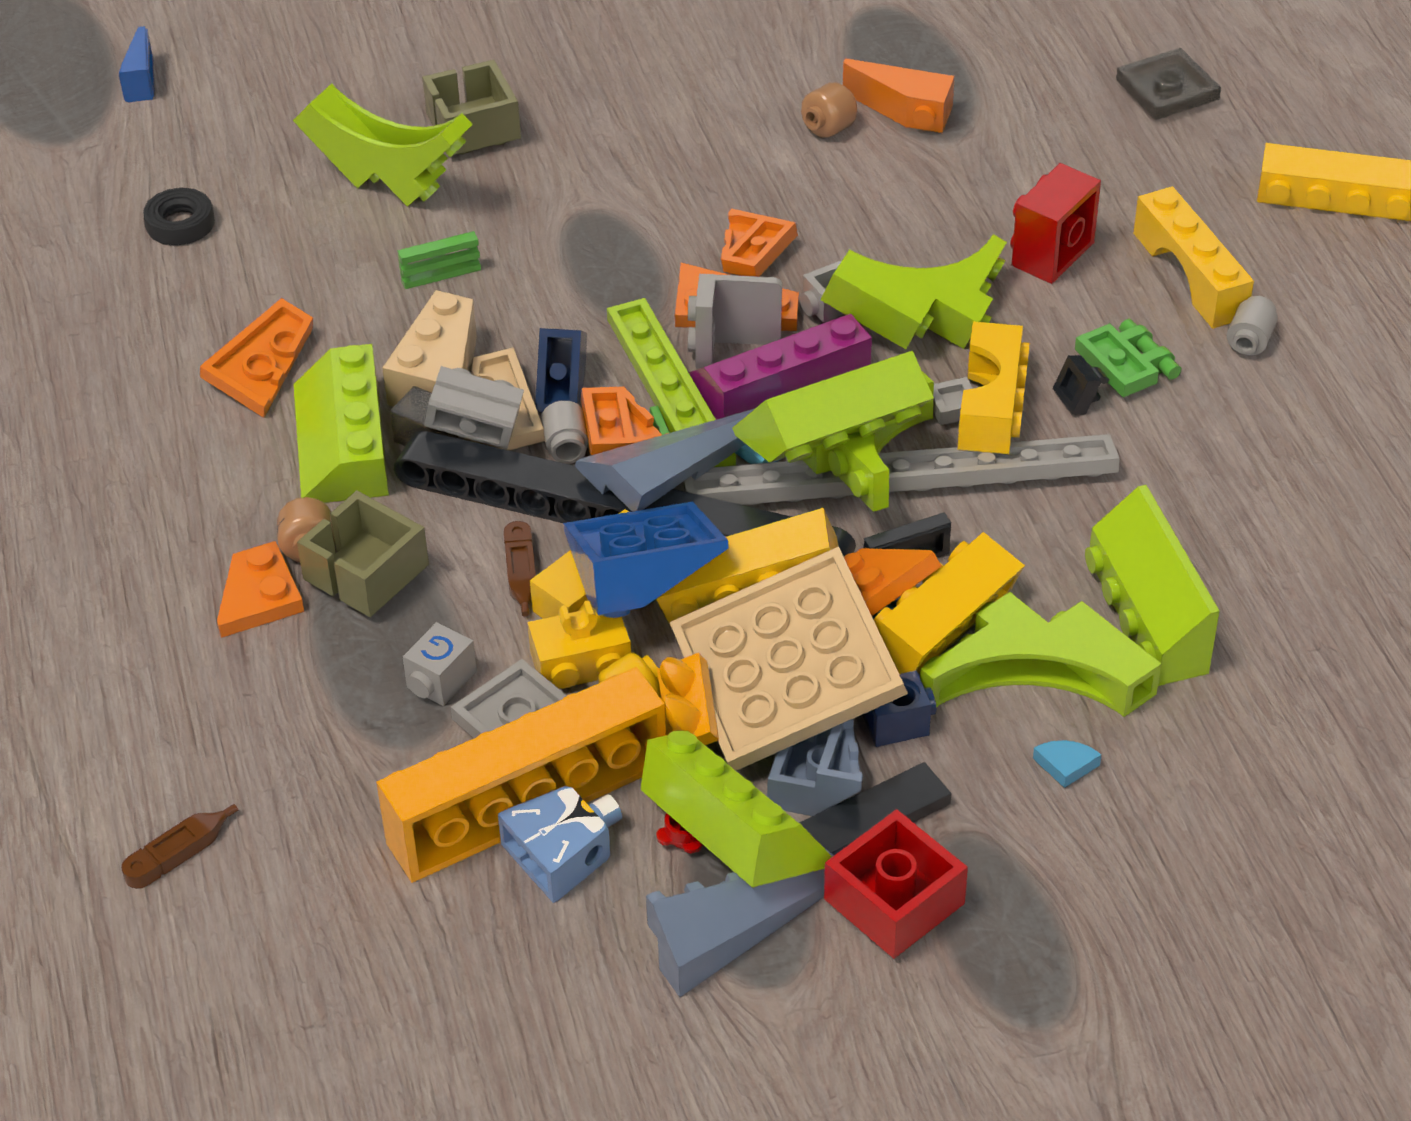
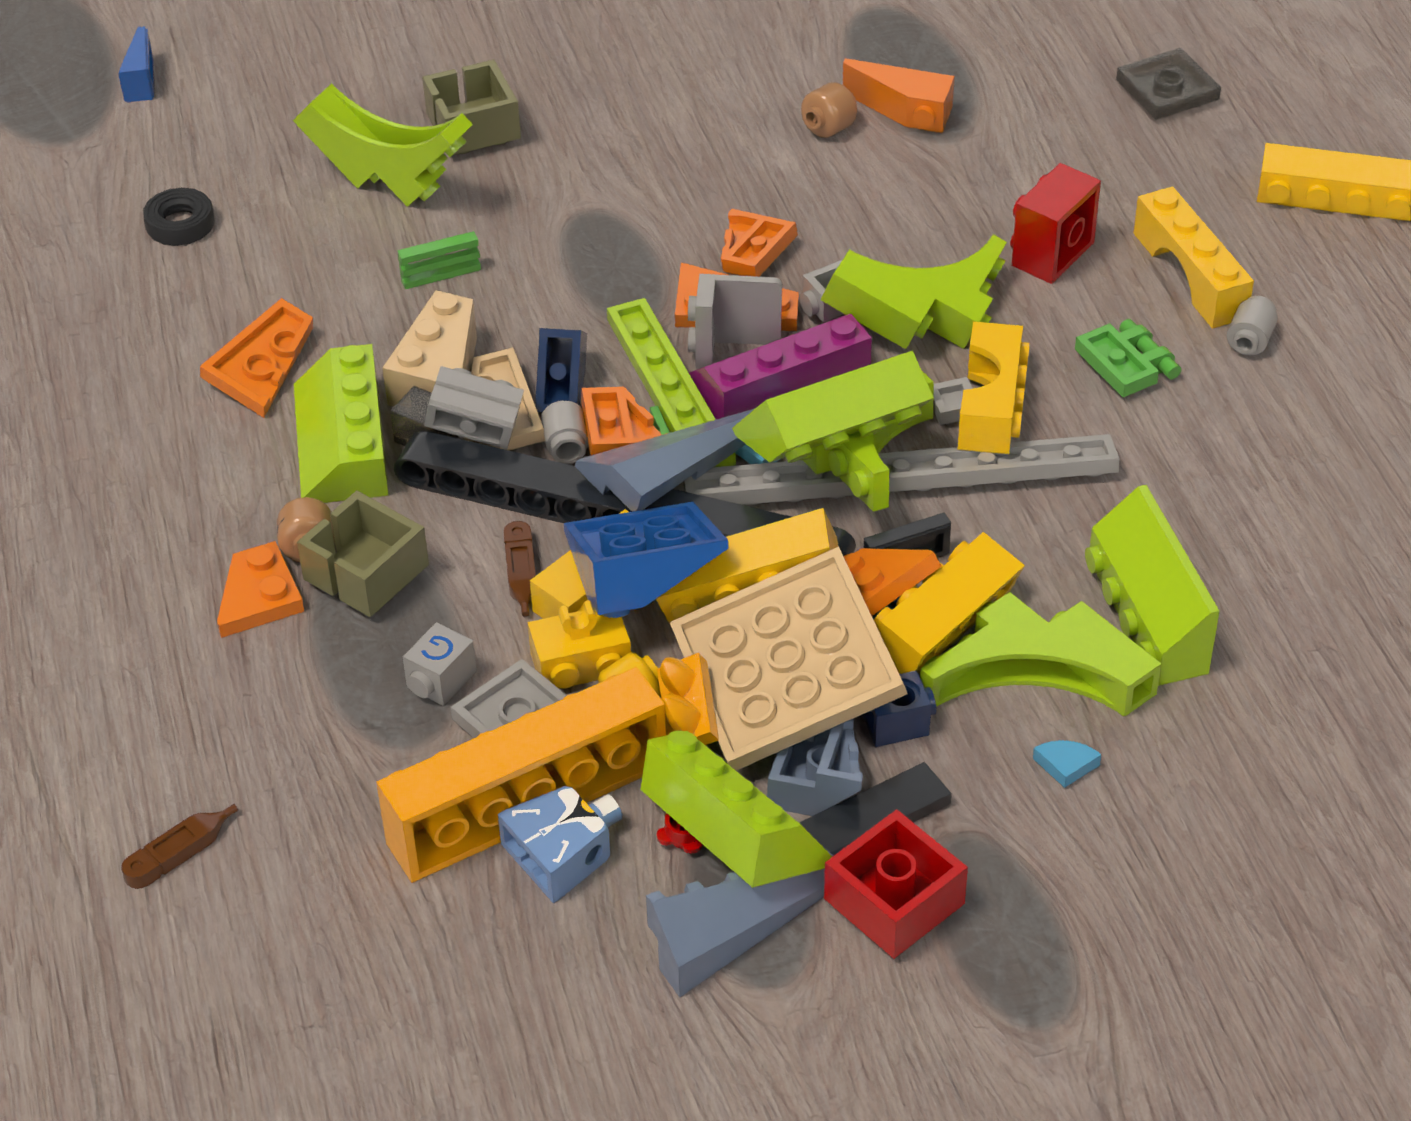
black tile [1052,355,1110,415] -> none

